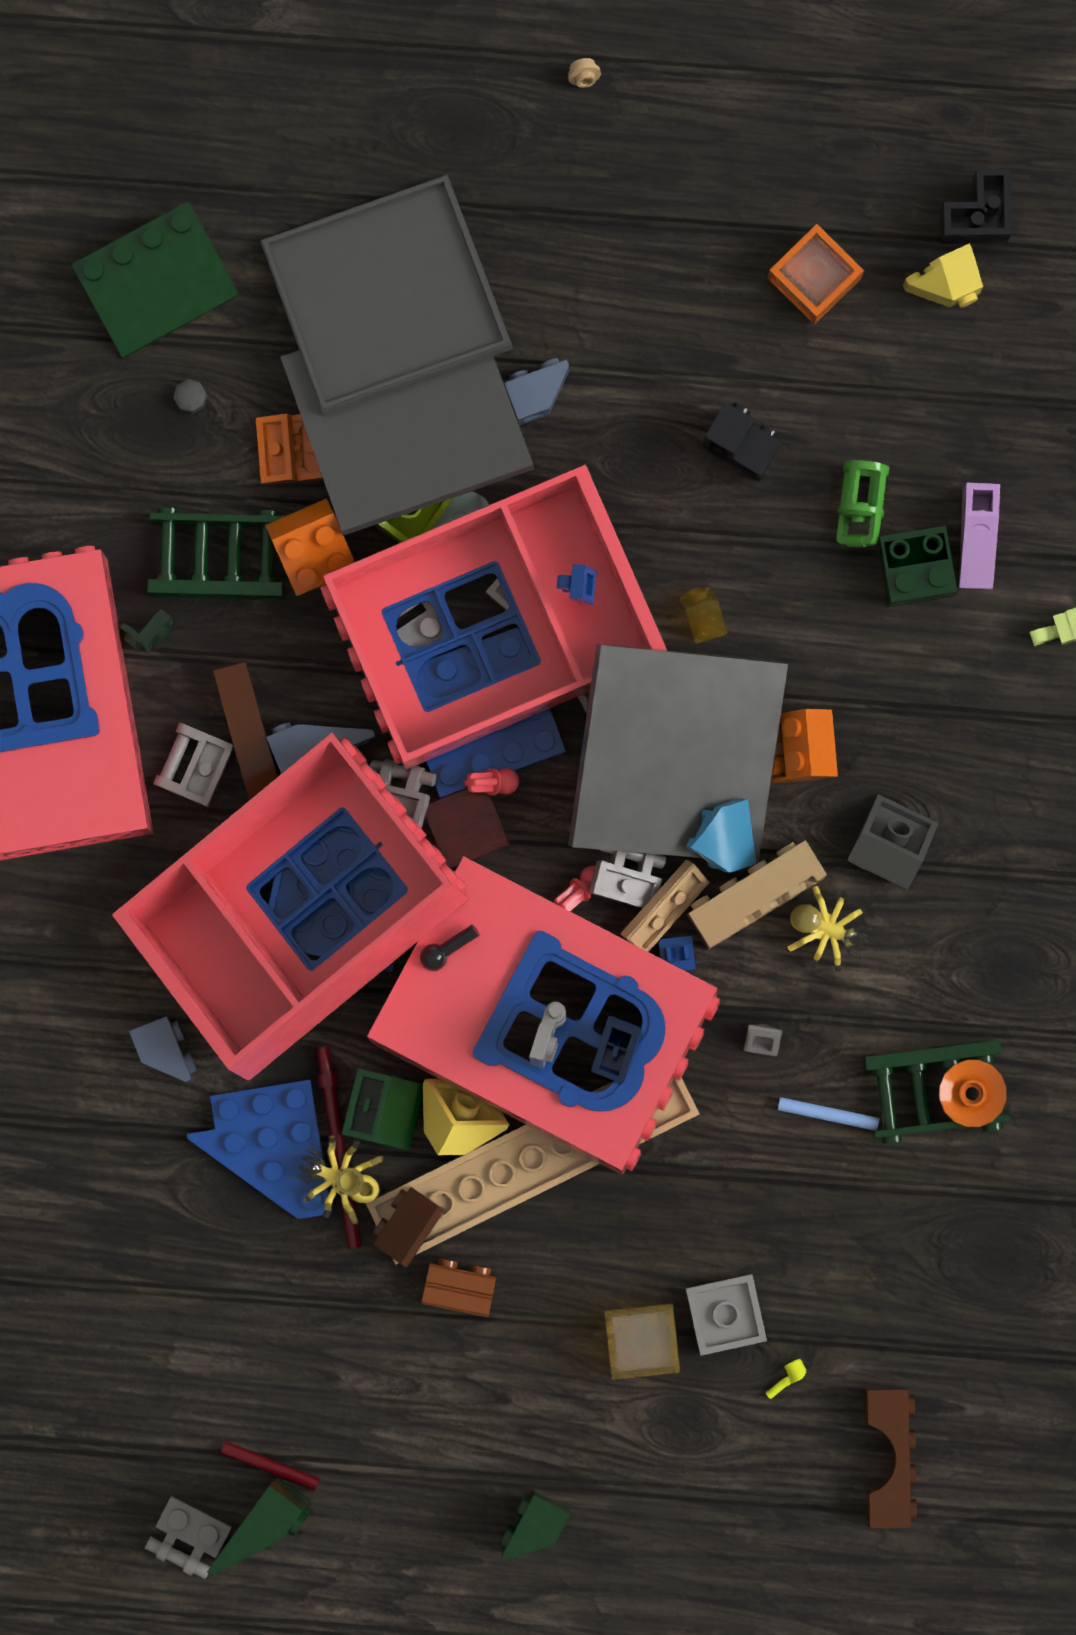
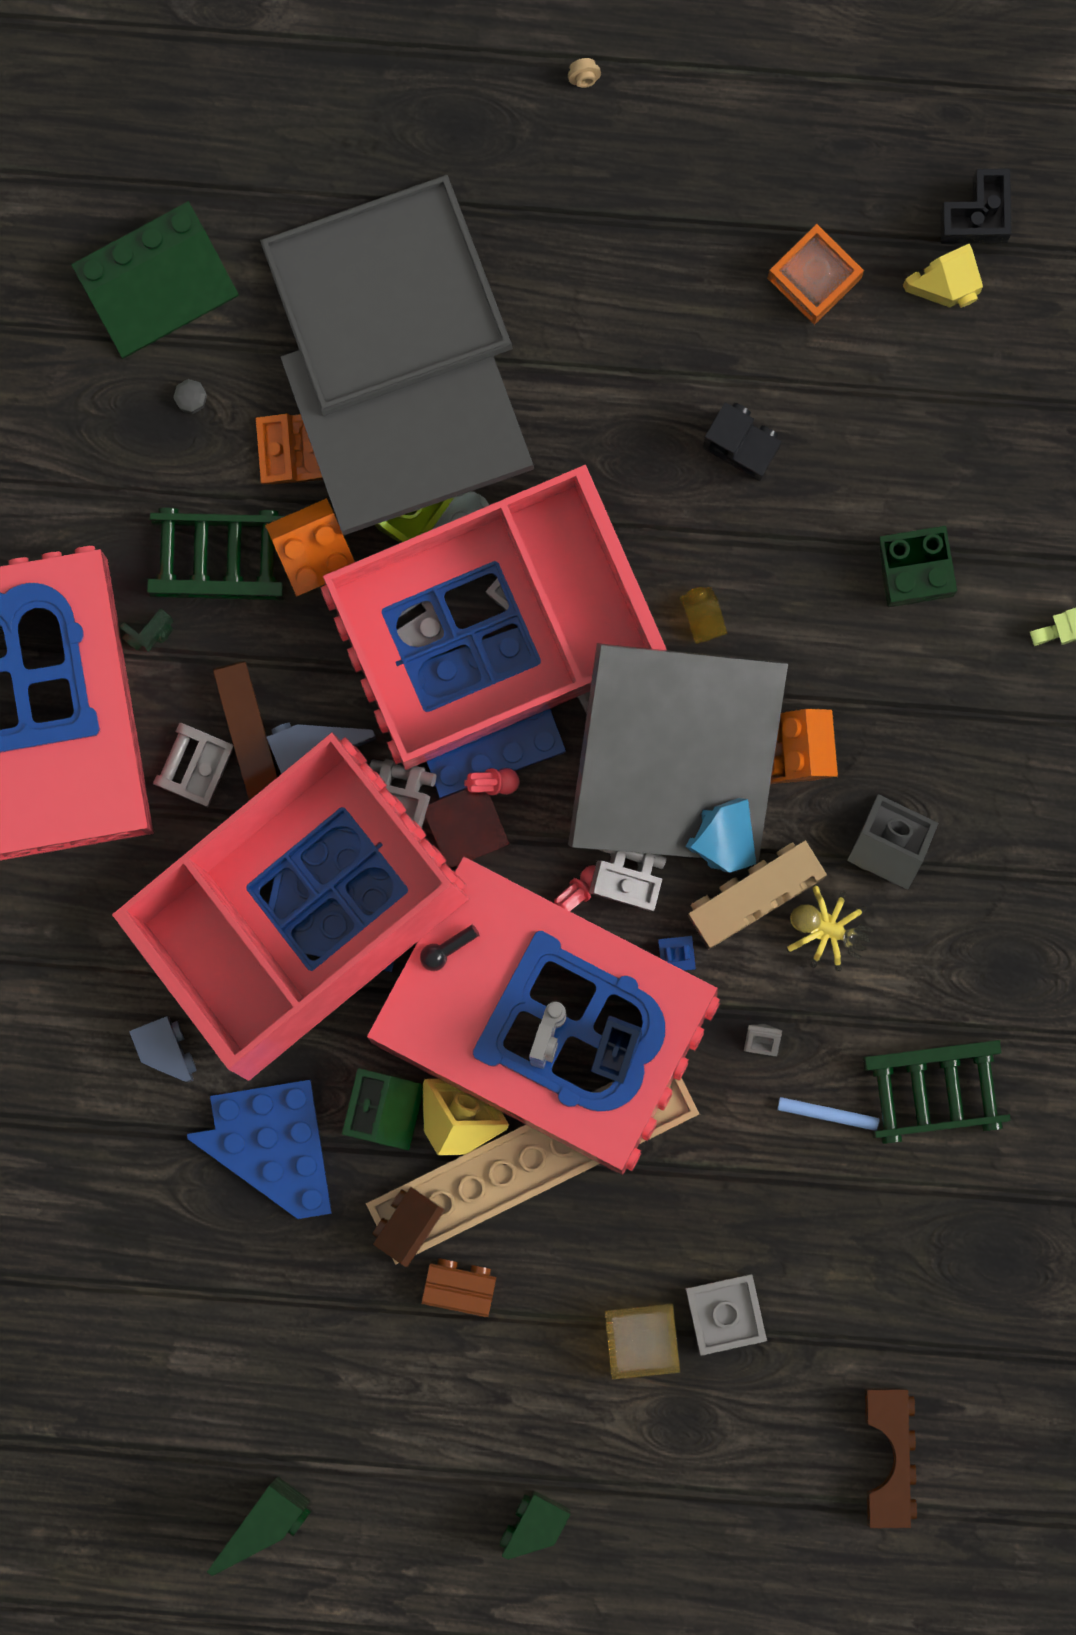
light grey plate [145,1496,232,1579] -> none
dark red bar [220,1441,320,1491] -> none
animal [296,1136,384,1224] -> none
dark red bar [316,1046,361,1249] -> none
sand blue slope [504,358,569,425] -> none
blue tile [556,564,597,605] -> none
tan tile [620,859,710,952] -> none
neon yellow hand [766,1359,806,1399] -> none
bright green piece [837,460,890,547] -> none
orange dish [939,1060,1007,1127] -> none
lavender slope [959,483,1000,590] -> none

